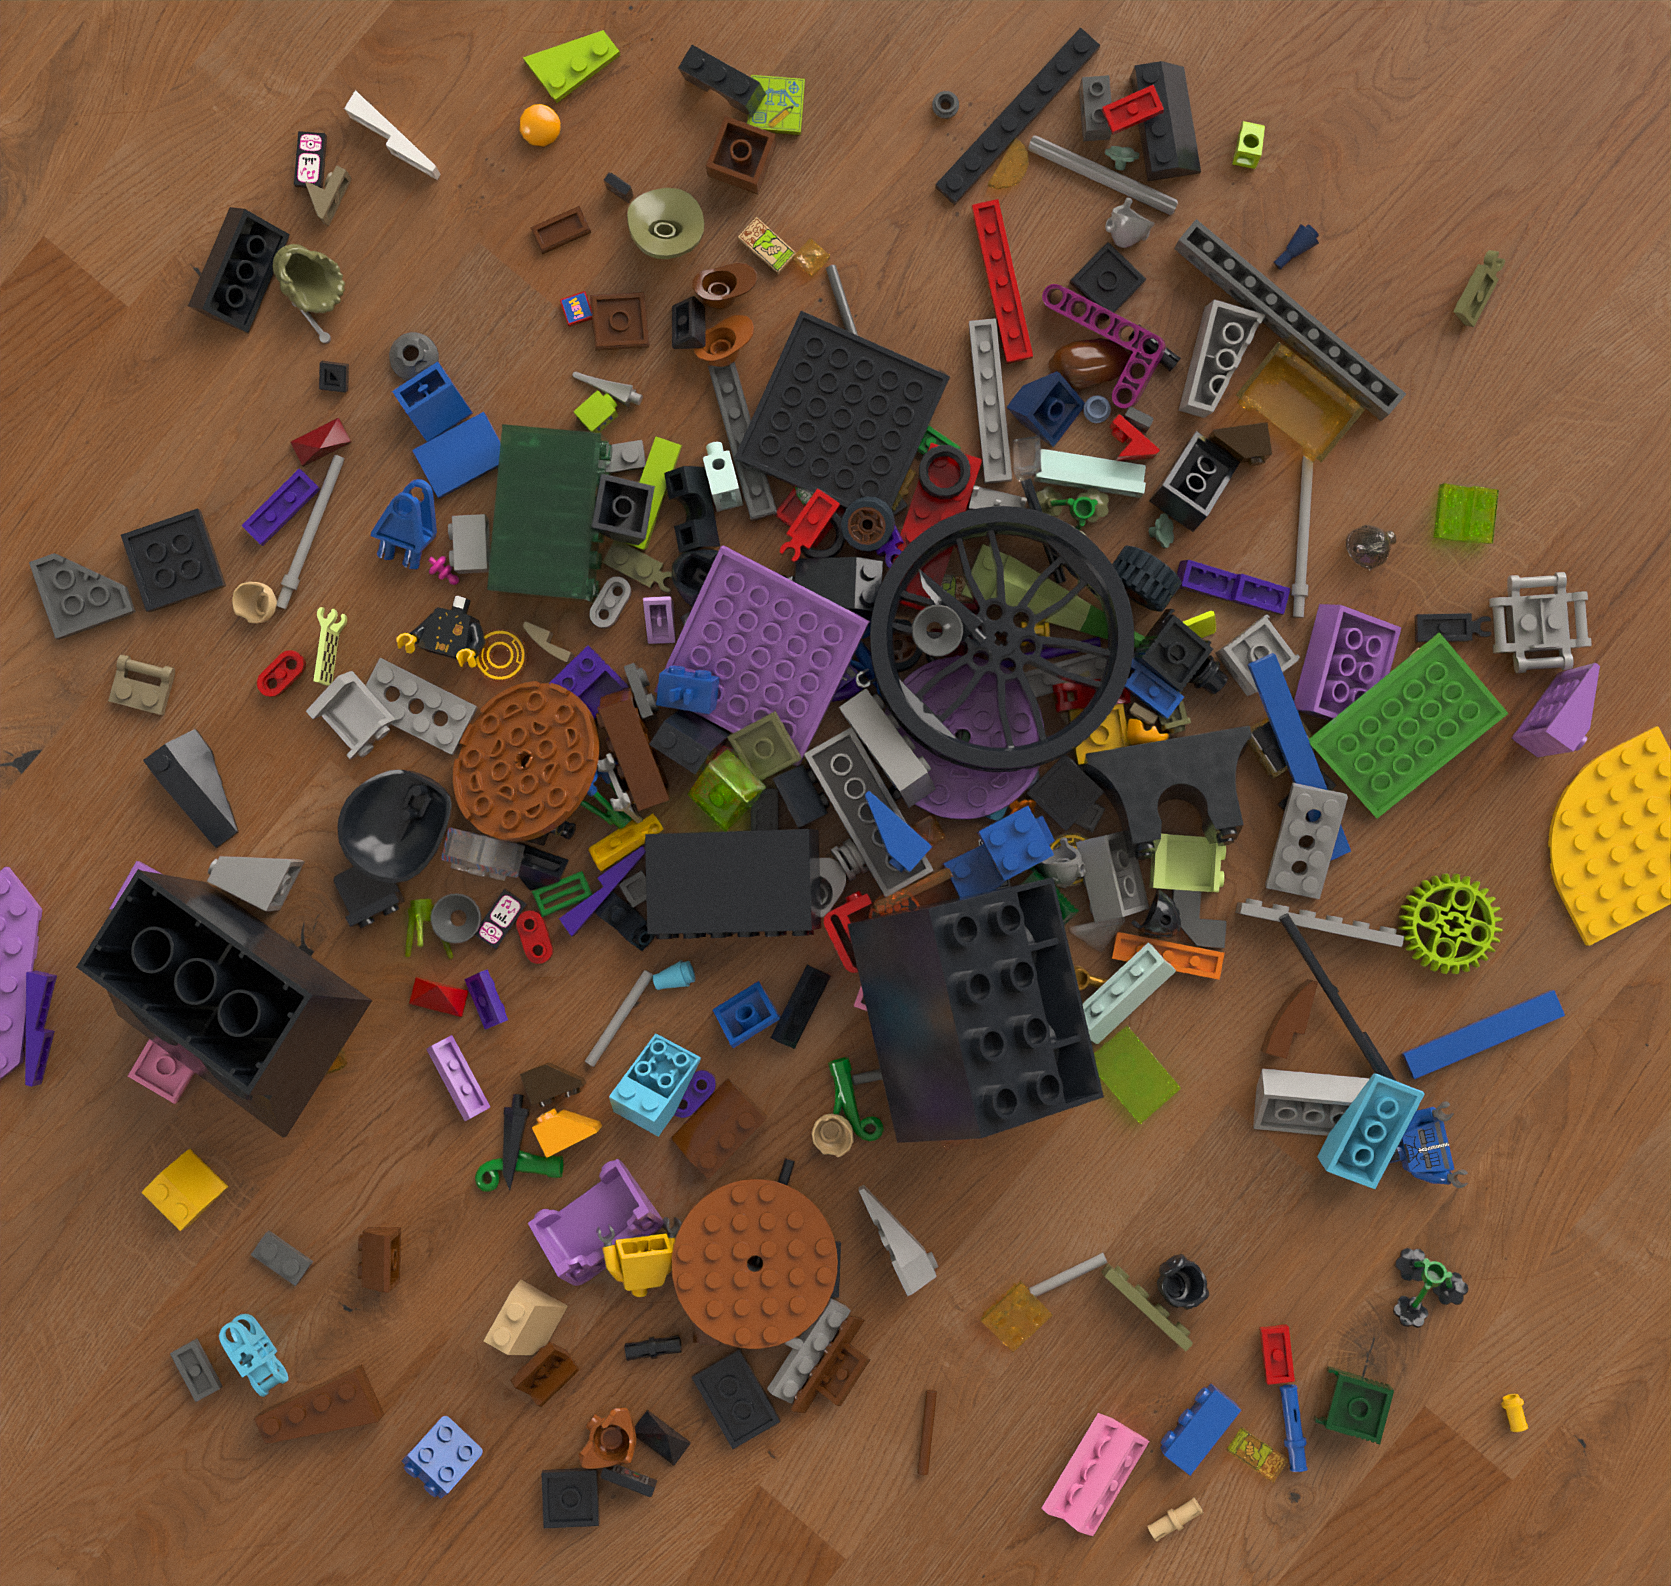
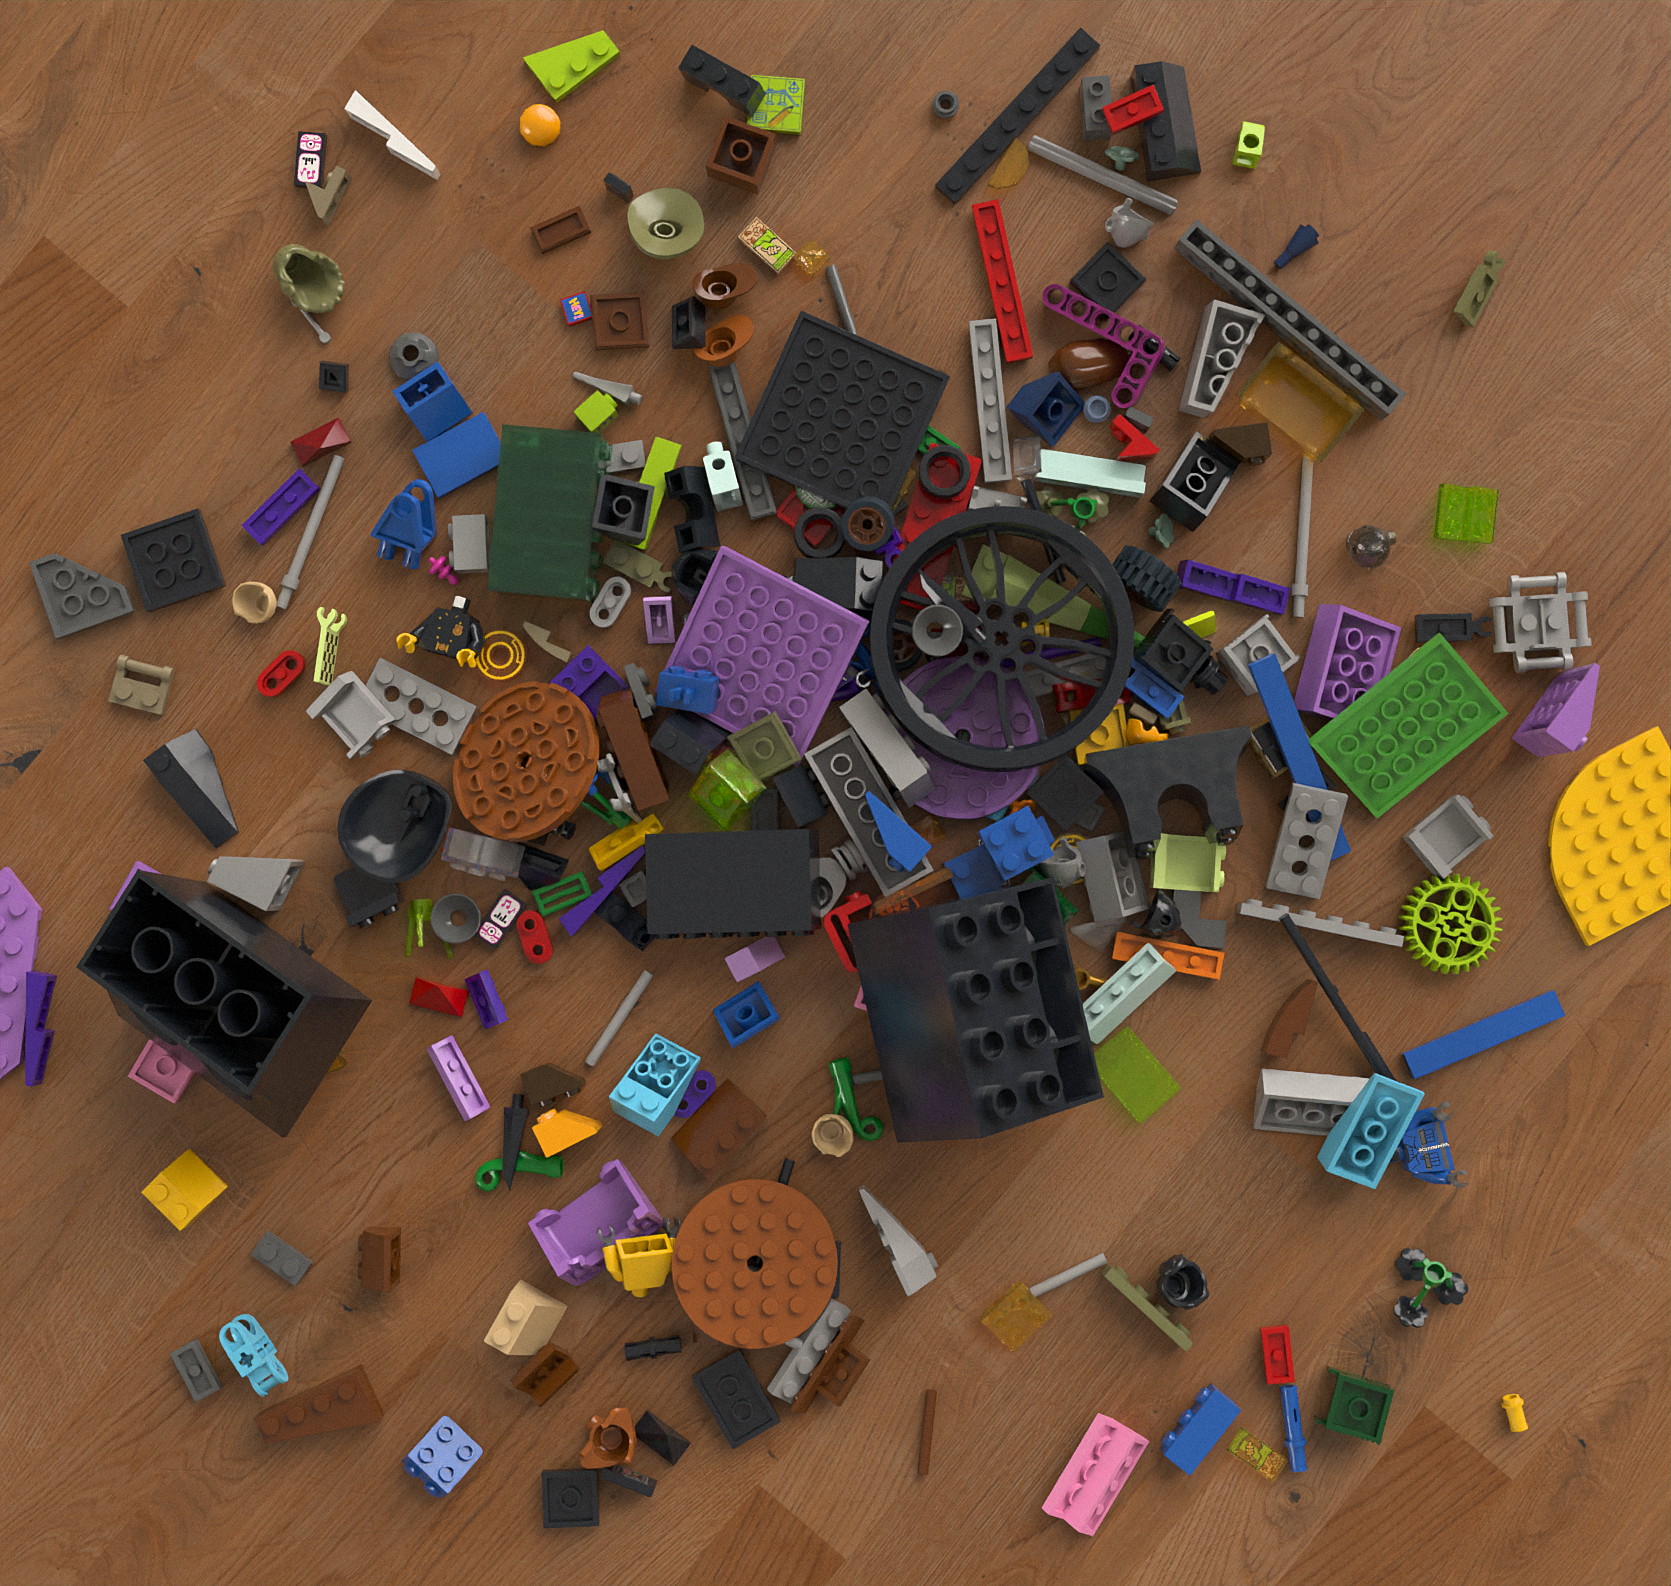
black slope [188,207,290,333] -> none
medium azure cone [653,960,695,990] -> none
black plate [770,964,831,1049] -> none
red plate [780,488,840,563] -> none
tan pin [1147,1497,1204,1542] -> none
none -> lavender slope [724,937,785,982]
none -> light grey panel [1402,794,1494,879]

